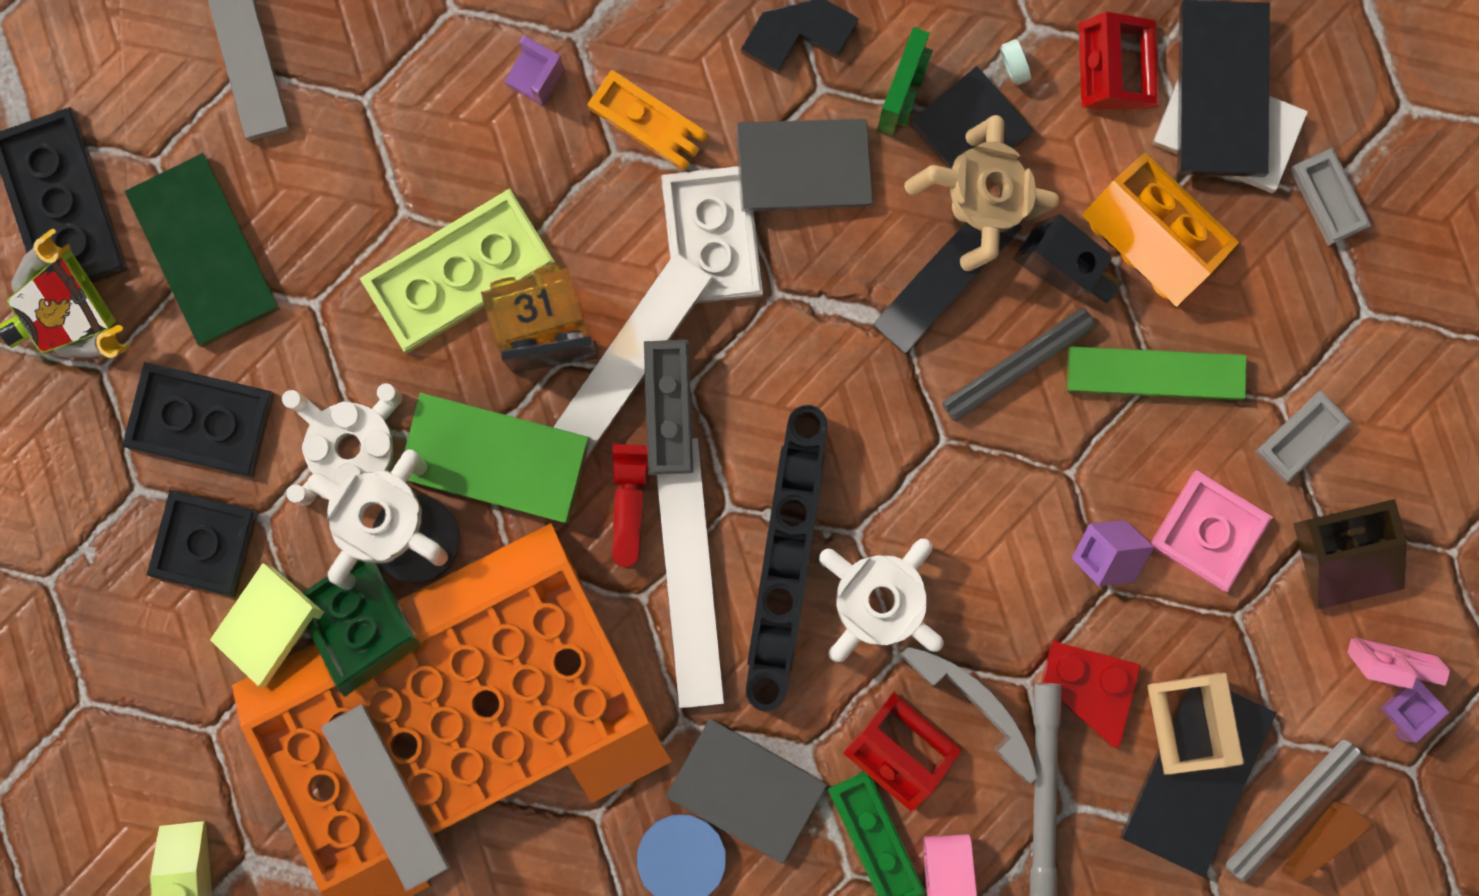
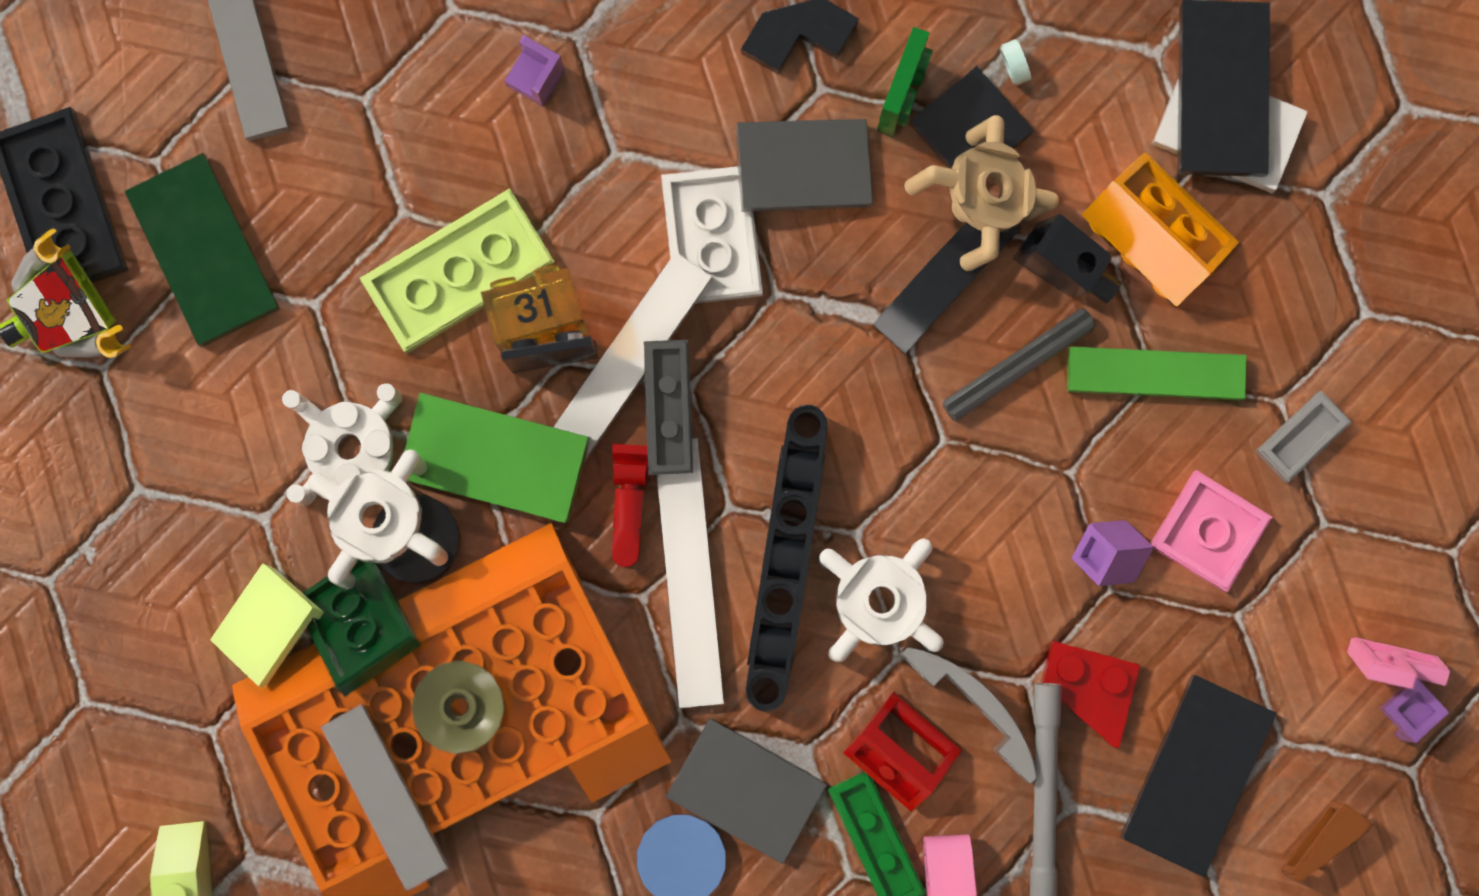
black tile [122,362,275,478] -> none
black tile [146,490,258,597] -> none
light orange hinge [587,69,709,171] -> none
red tile [1078,11,1160,110] -> none
tan tile [1147,673,1243,774] -> none
light grey axle [1226,740,1362,882] -> none
light grey tile [1290,148,1371,246] -> none
dark brown slope [1293,499,1407,609] -> none
none -> olive dish [412,661,505,754]

